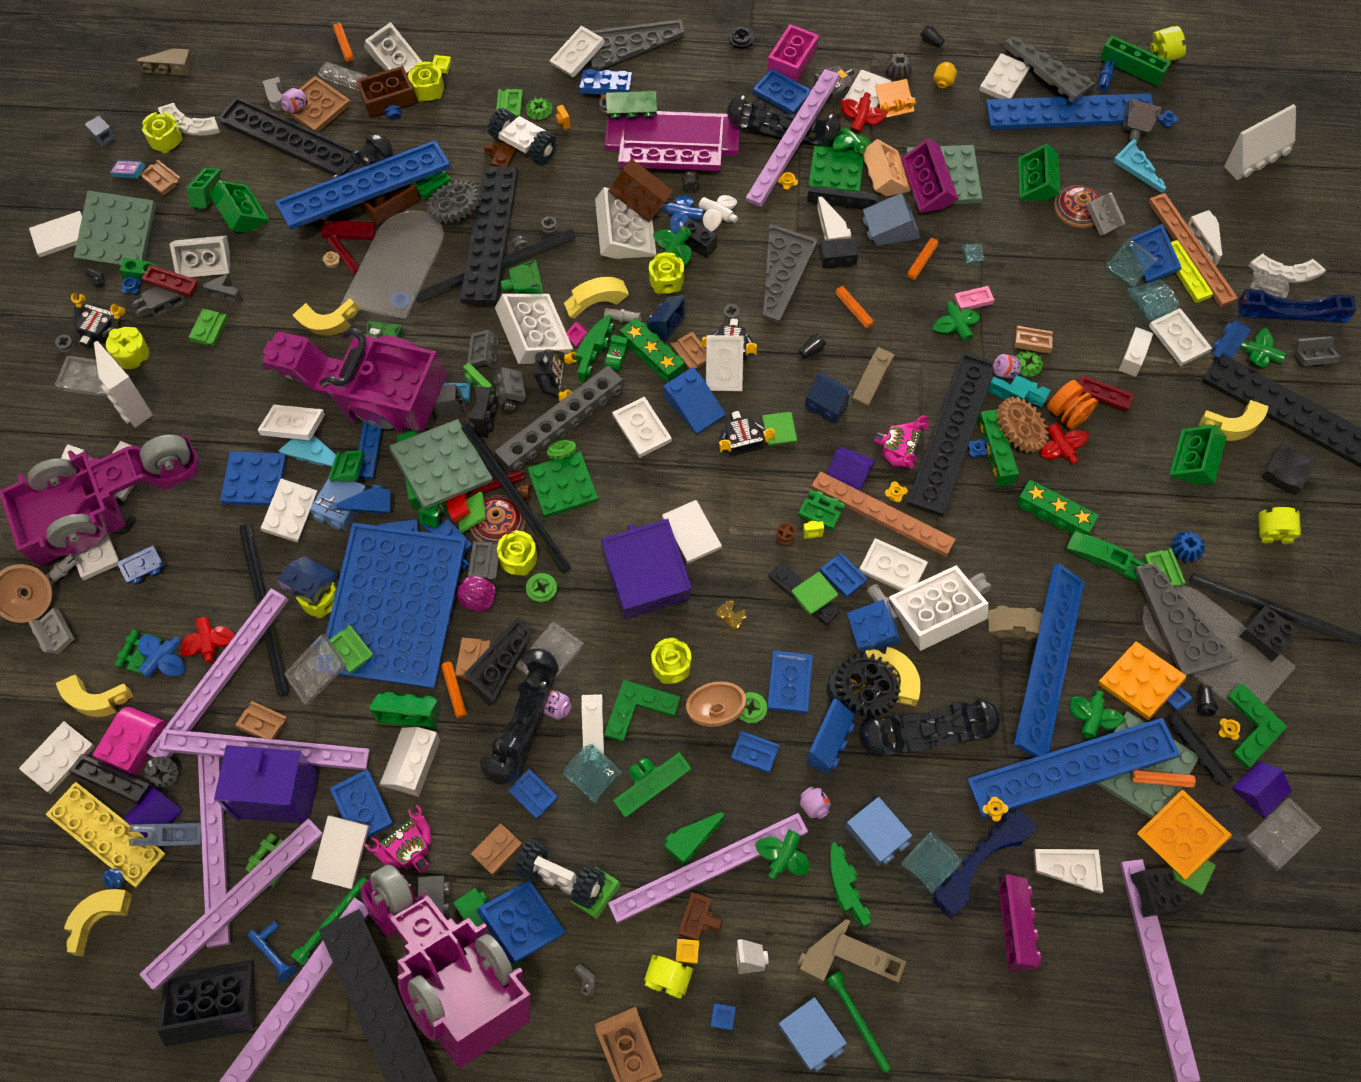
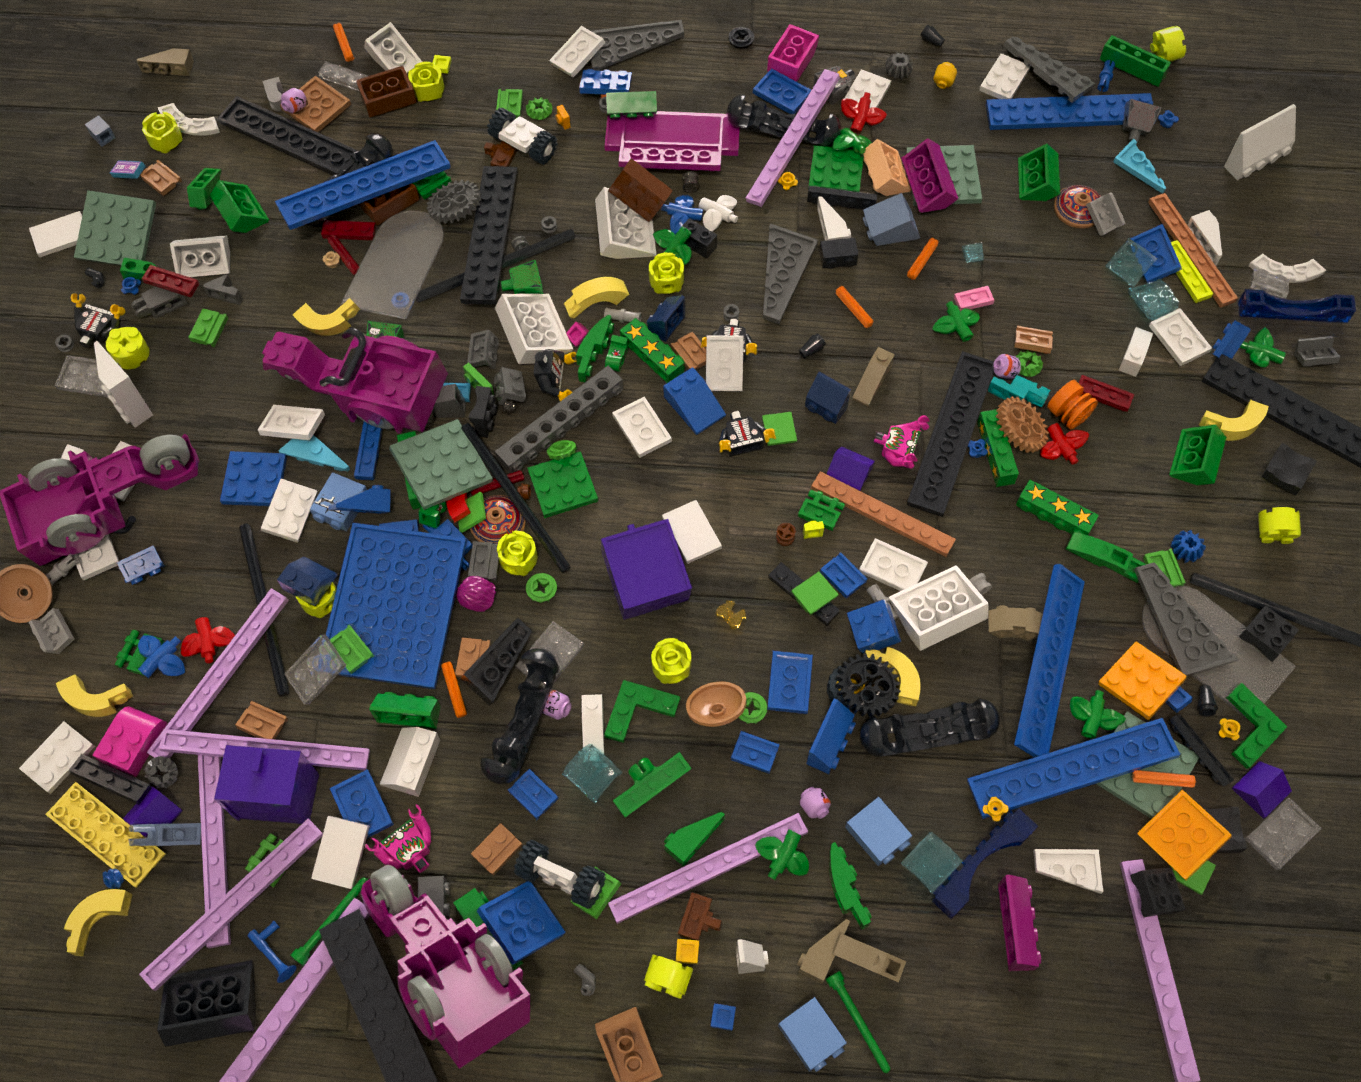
green plate [329,450,365,483] -> none
blue plate [384,105,402,120] -> none
light orange hinge [875,79,916,118] -> none
yellow plate [885,482,908,502] -> none

